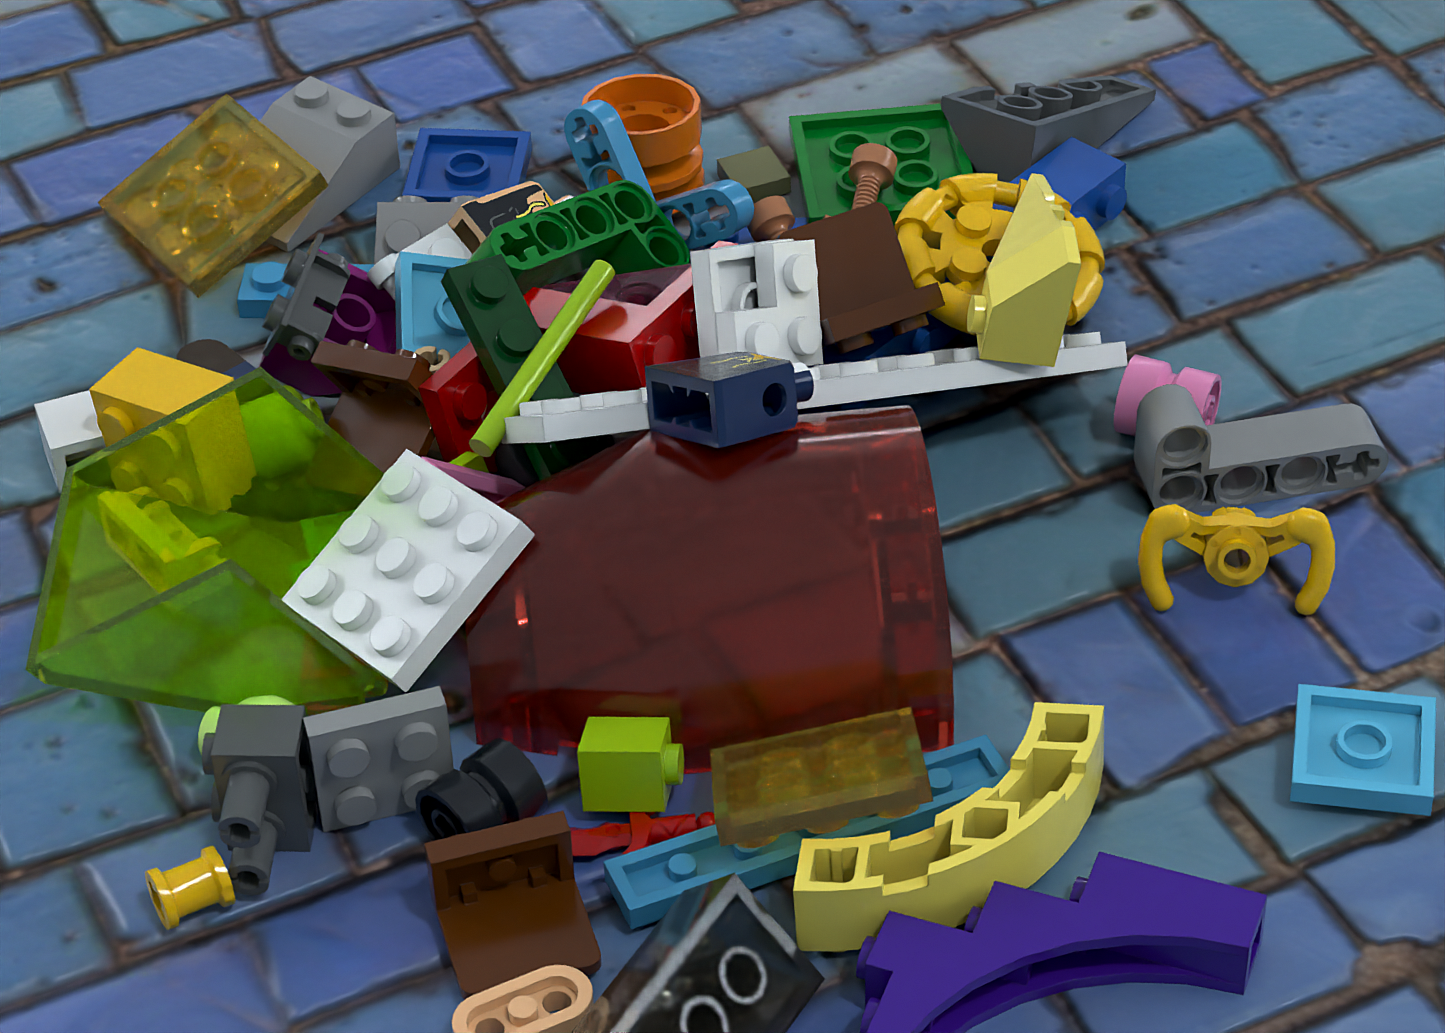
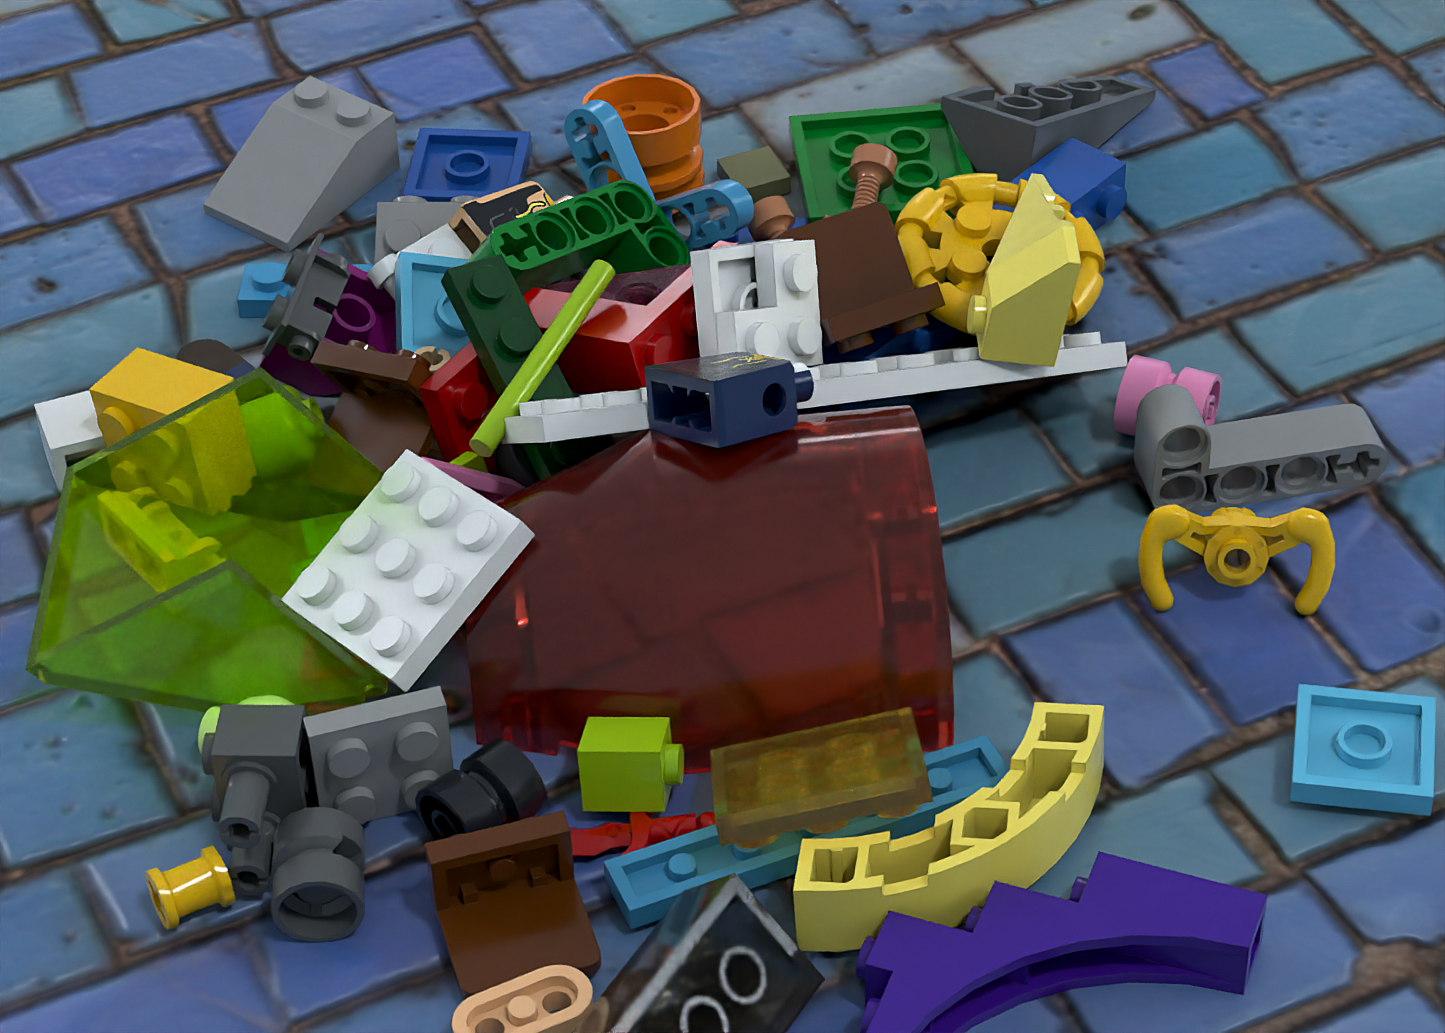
clear yellow plate [98,94,329,298] -> none
none -> dark grey wheel [271,807,365,943]

